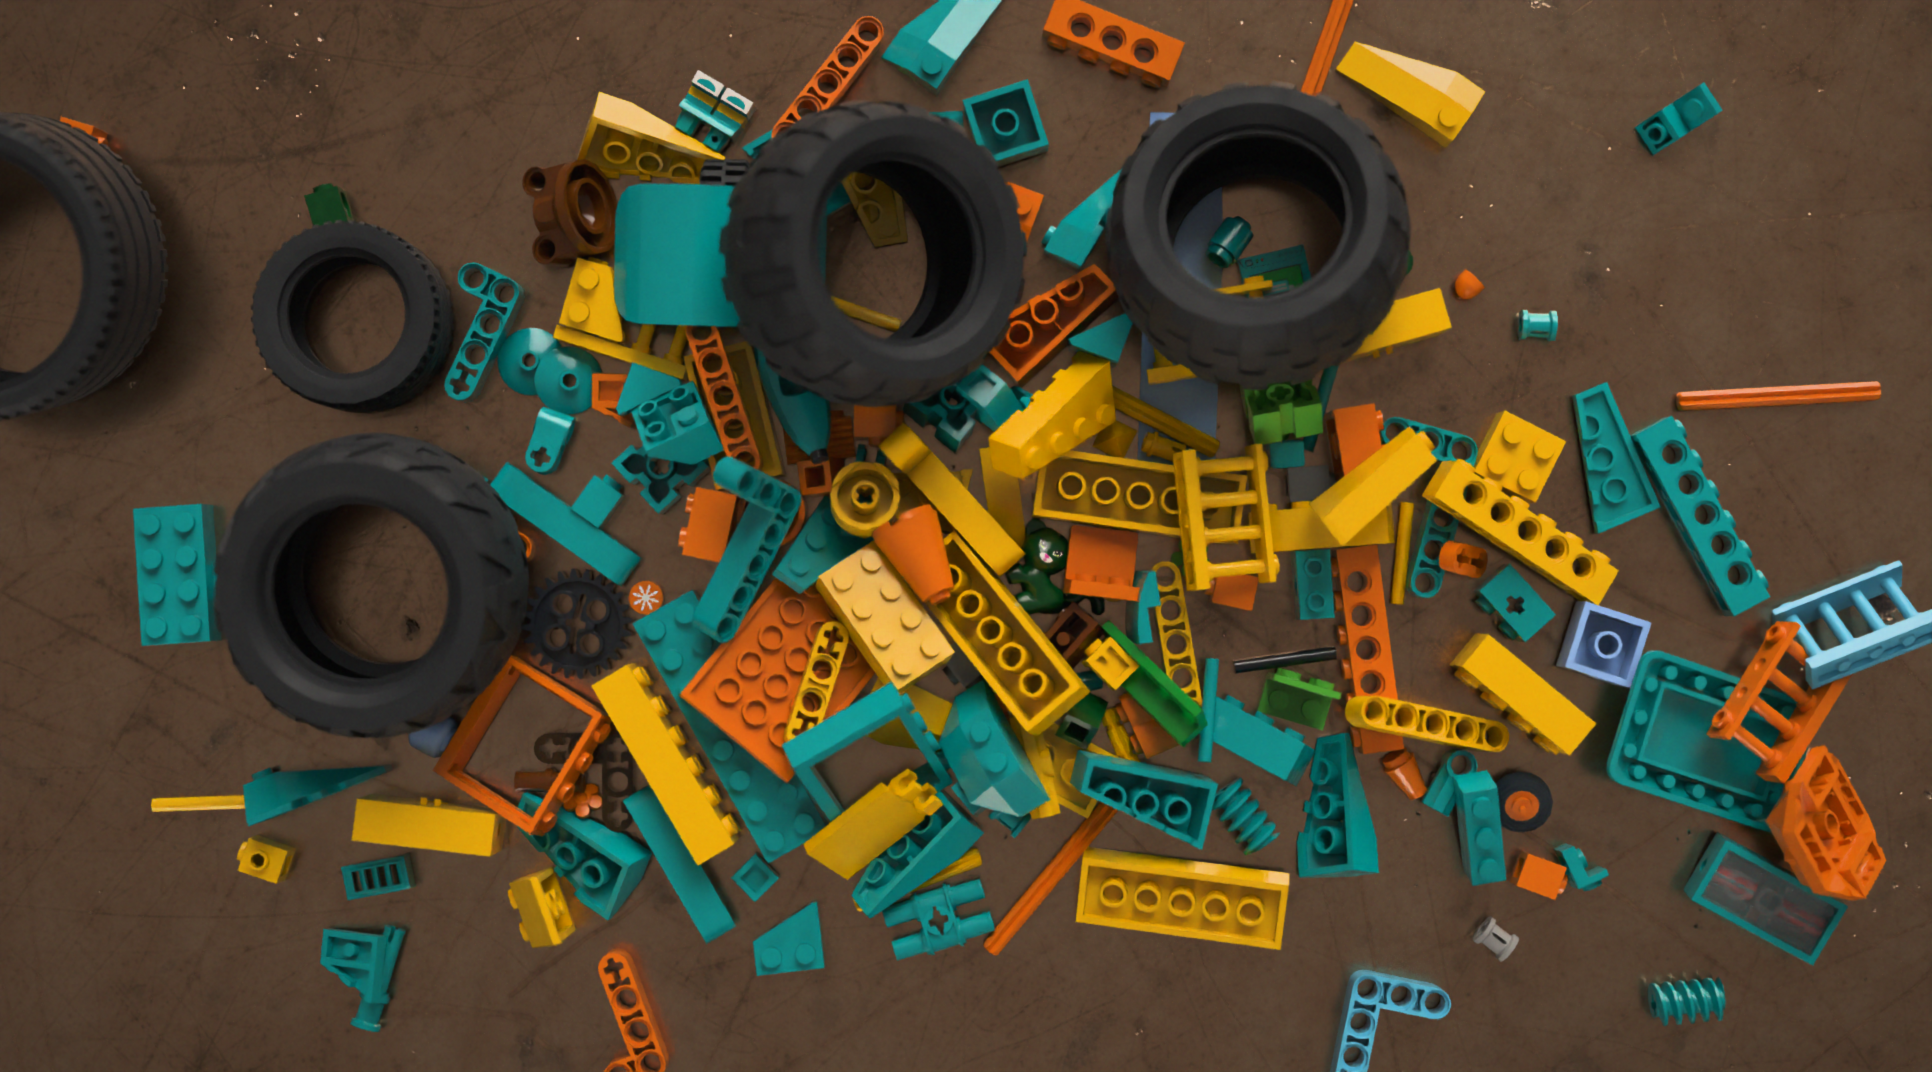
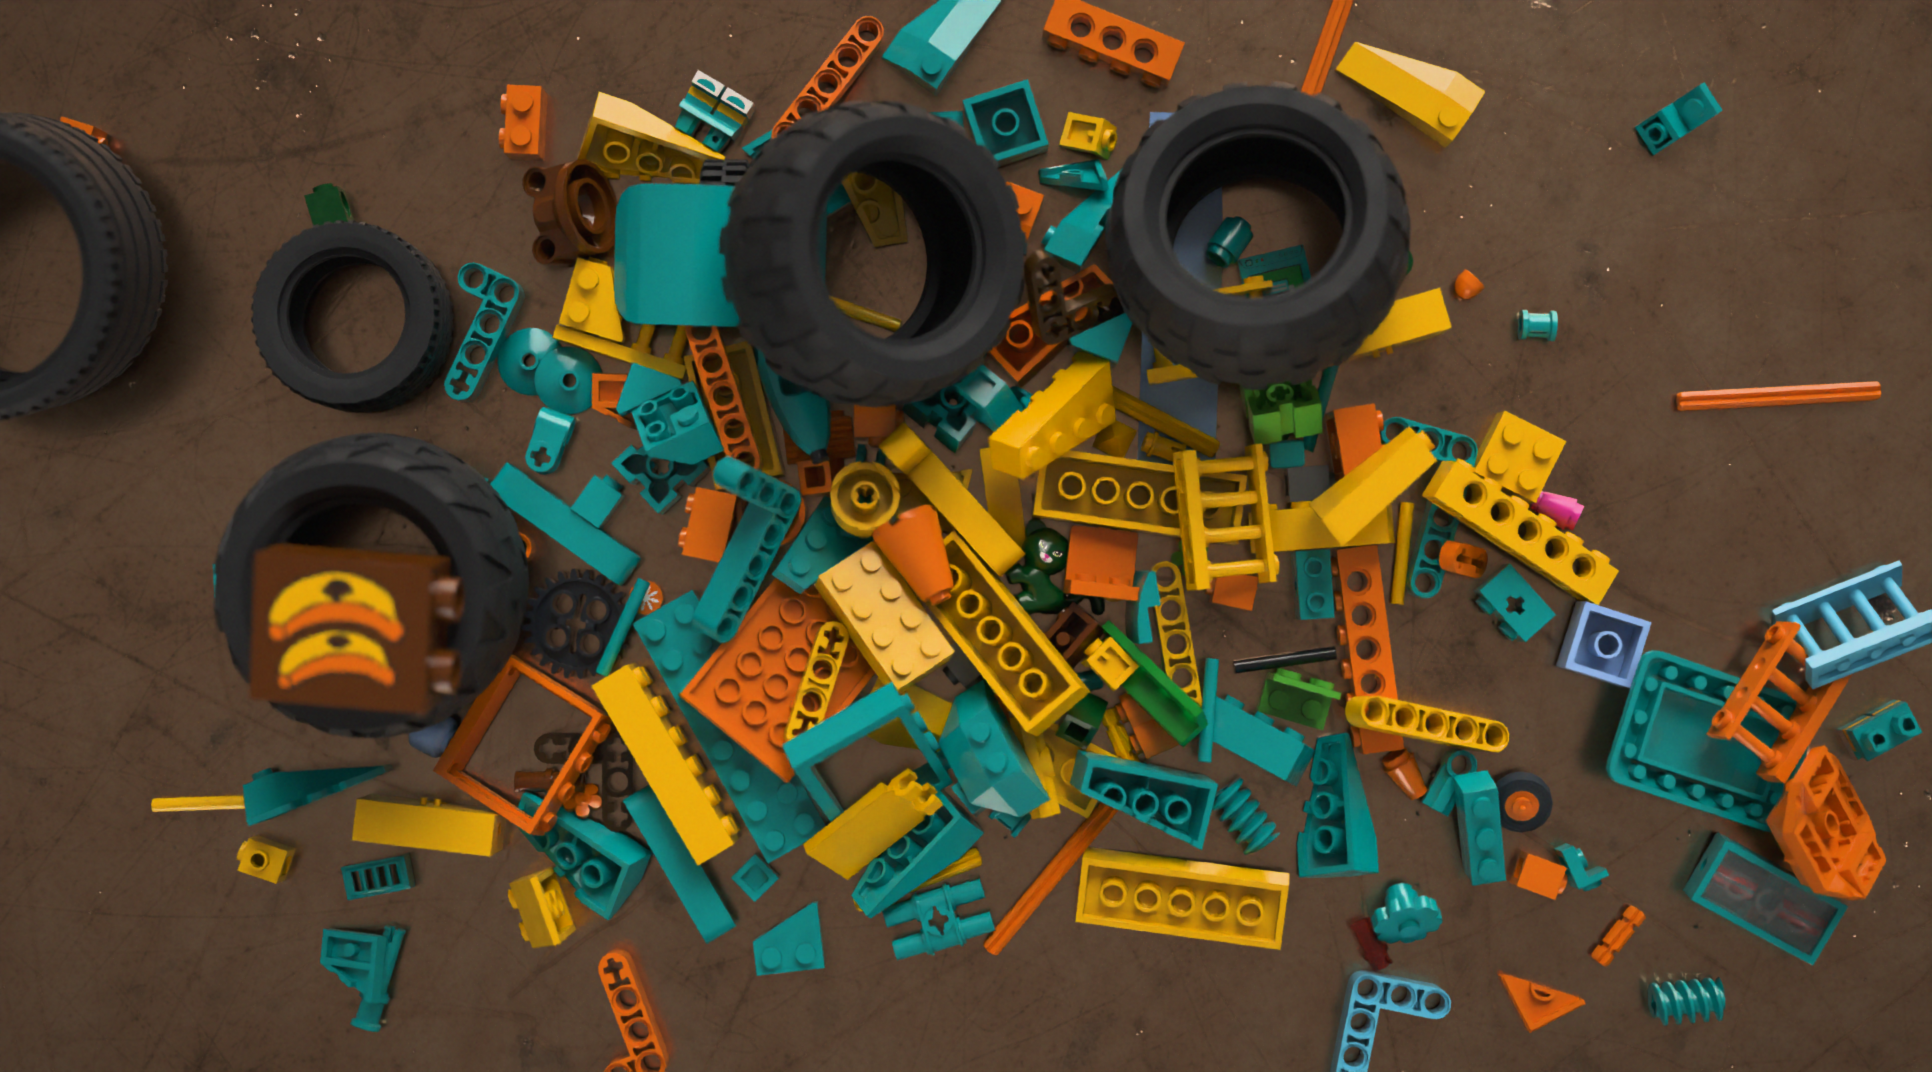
teal brick [133,504,222,646] -> none
yellow brick [1450,633,1596,756] -> none
light grey bush [1472,916,1519,962] -> none
teal wing [1573,382,1661,534] -> none
teal brick [1630,416,1770,616] -> none
none -> reddish brown brick [249,544,465,714]
none -> orange brick [499,84,548,161]
none -> teal bar [595,578,650,677]
none -> dark brown beam [1023,250,1124,345]
none -> teal tile [1038,159,1109,191]
none -> yellow bracket [1059,112,1117,160]
none -> clear red pin [1350,916,1393,972]
none -> teal plant [1371,883,1443,944]
none -> orange tile [1498,973,1586,1033]
none -> dark pink cone [1530,491,1584,531]
none -> orange axle [1591,905,1646,967]
none -> teal hips [1837,699,1922,761]

